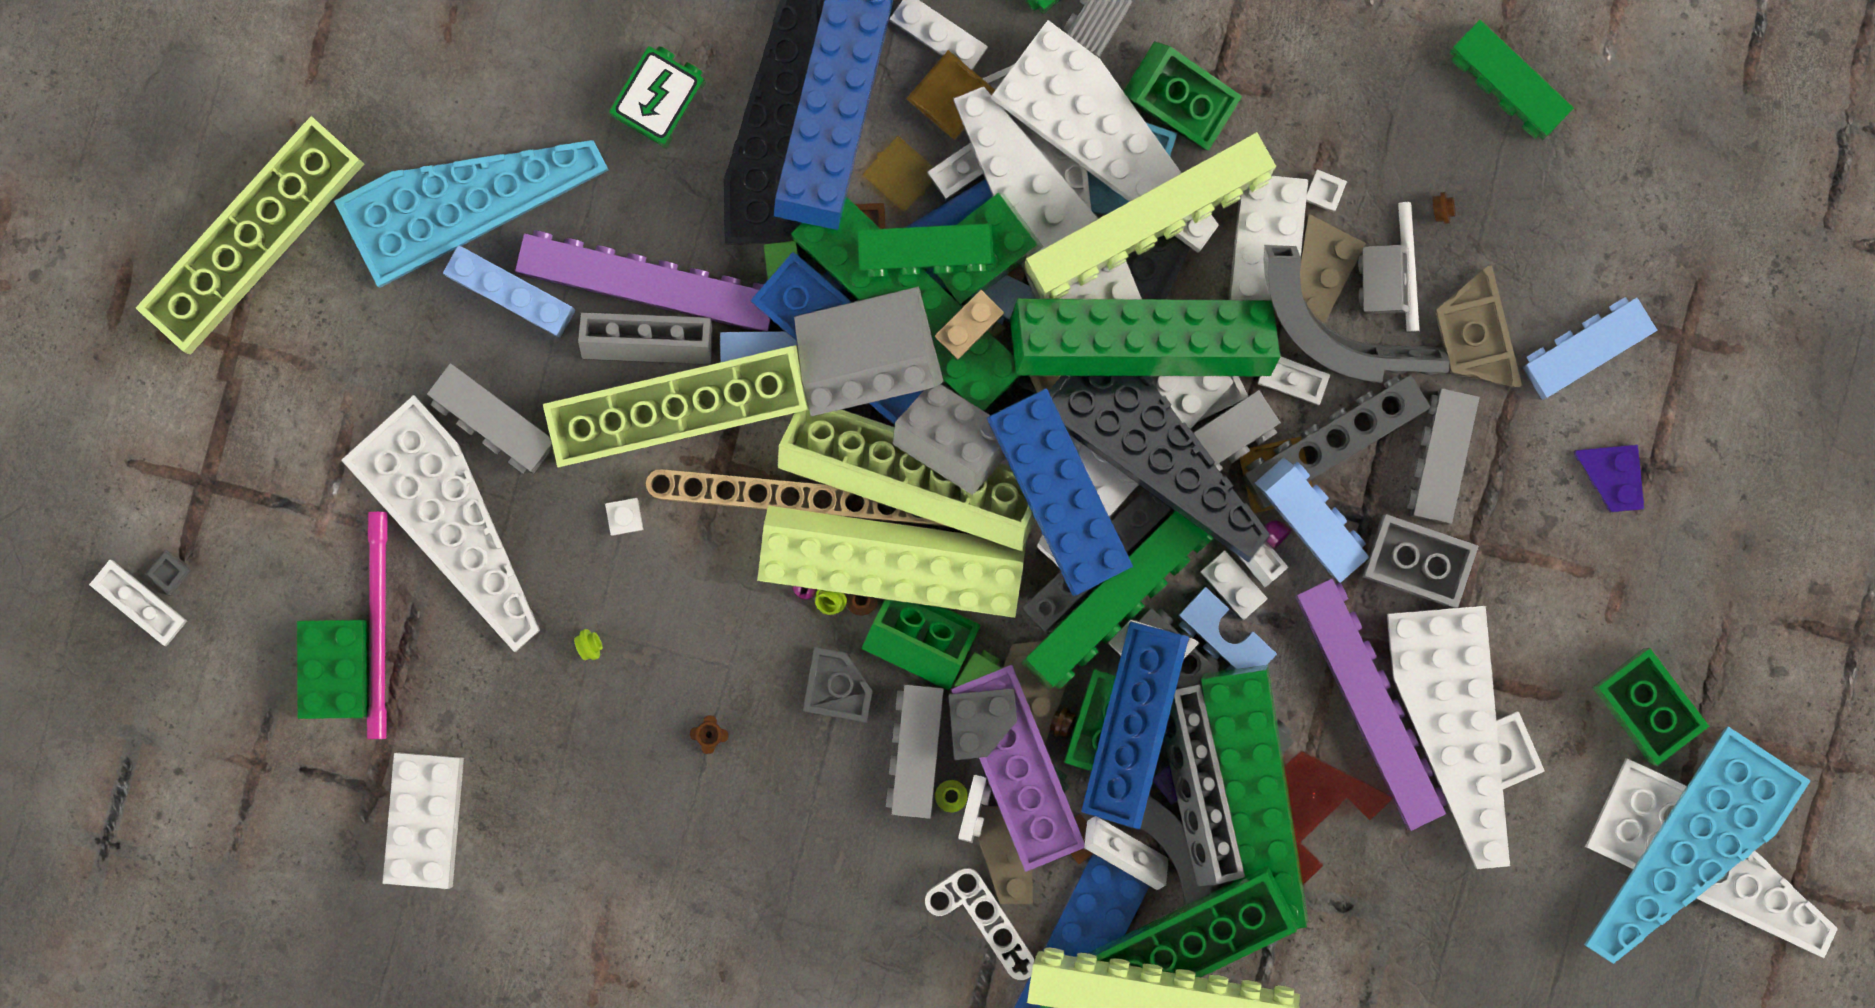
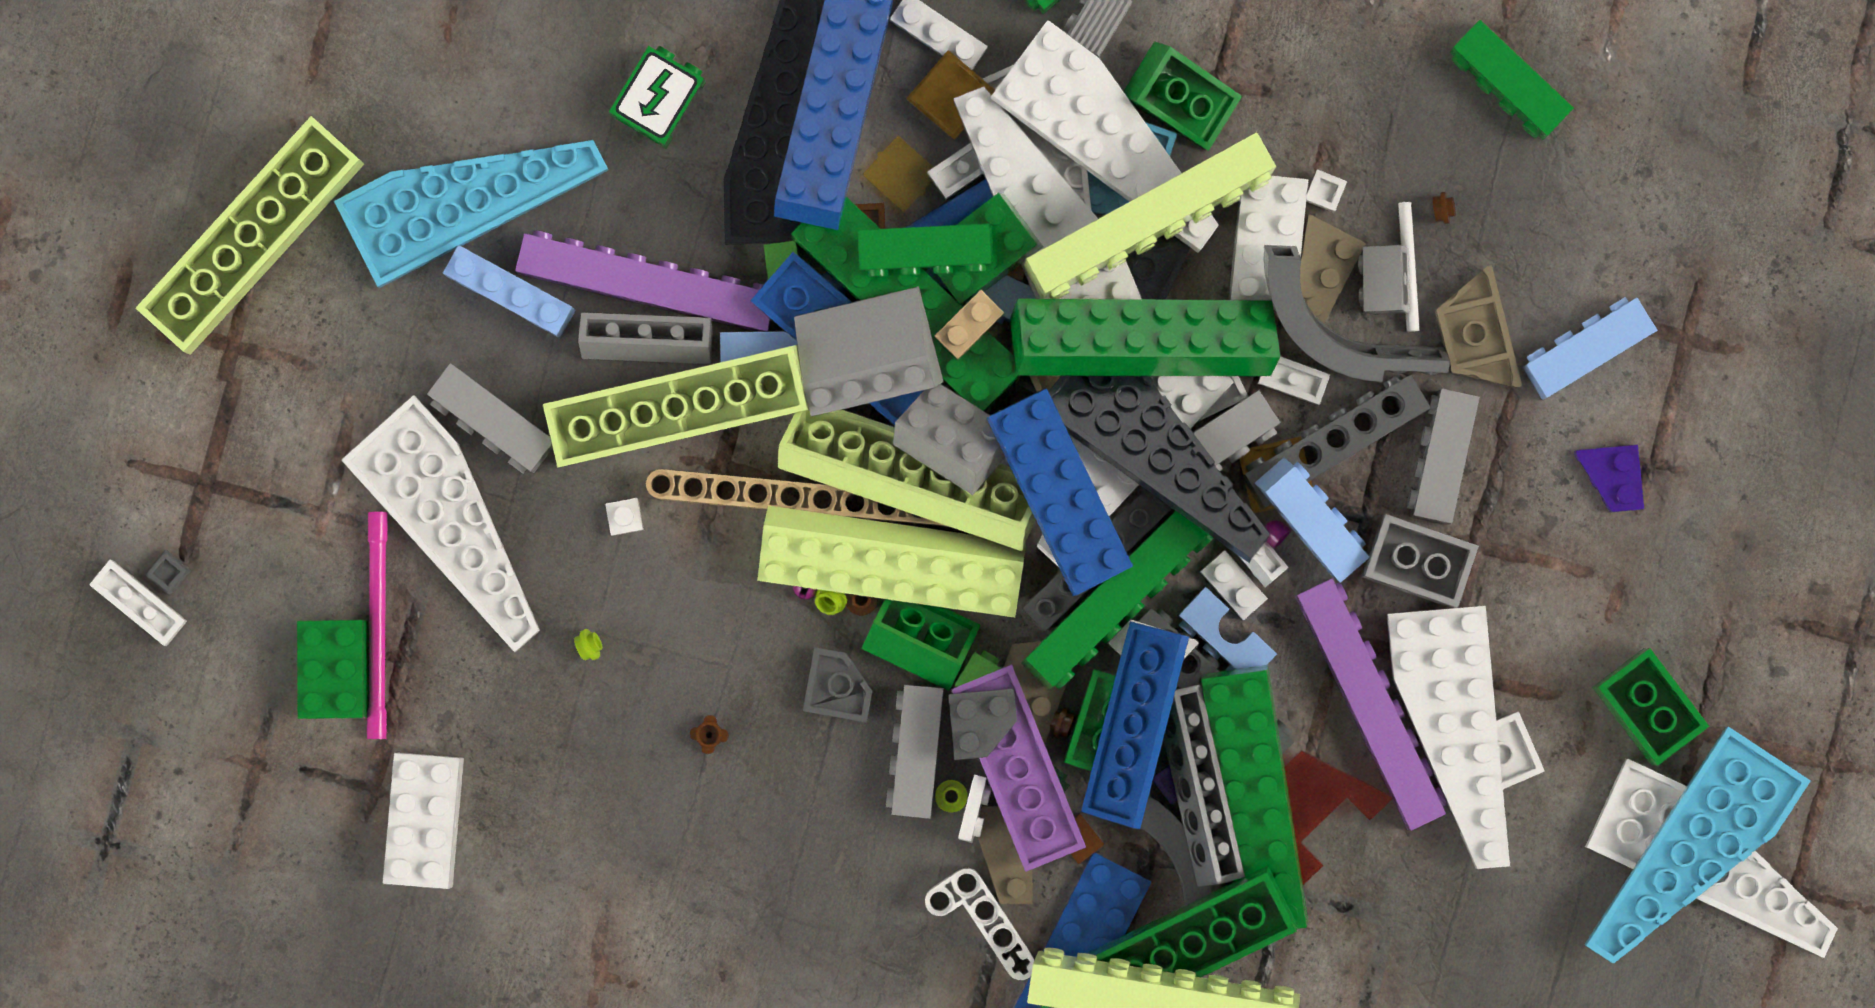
white plate [1084,816,1169,890] -> none

